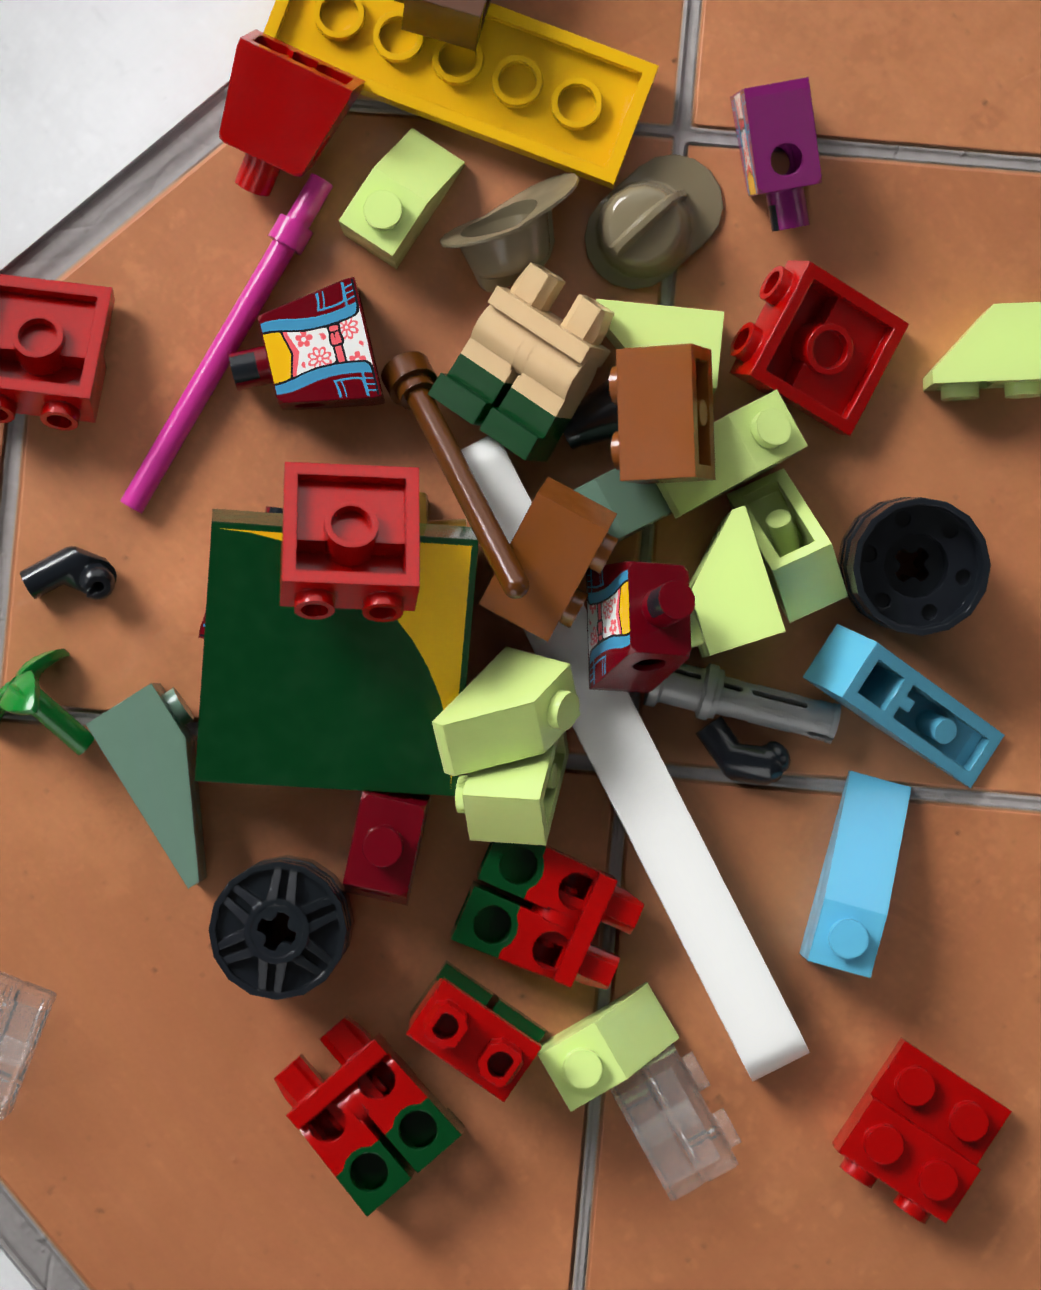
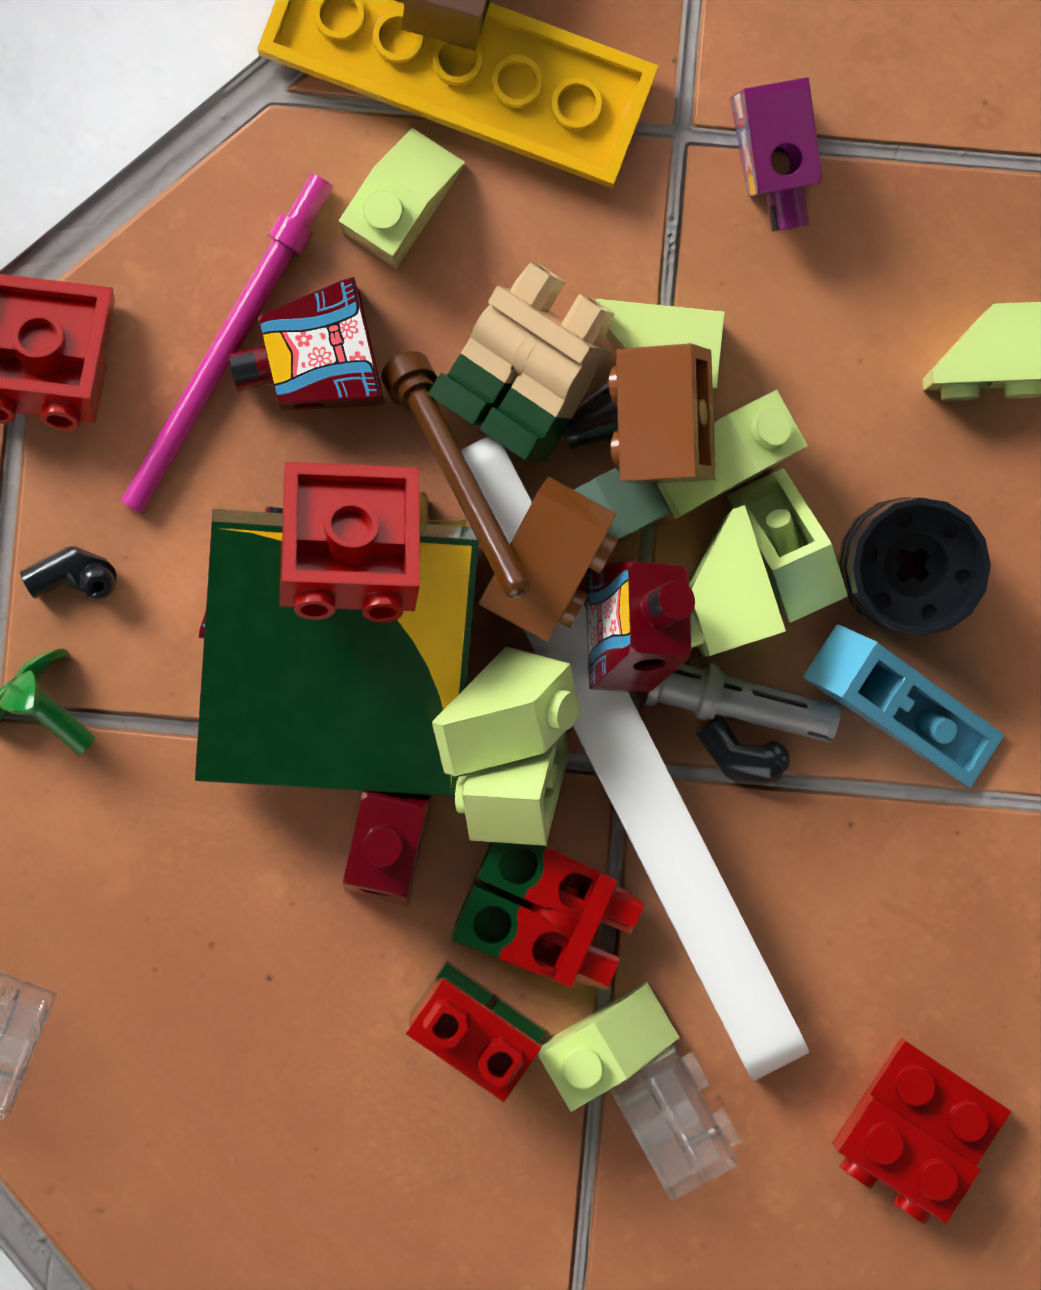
sand green slope [86,683,207,889] -> none
black wheel [208,855,354,1000] -> none
red torso [219,29,365,197] -> none
red hips [274,1015,465,1217] -> none
dark tan piece [440,173,580,292] -> none
dark tan piece [585,154,723,290] -> none
red plate [729,260,909,436] -> none
medium azure slope [799,770,912,978] -> none

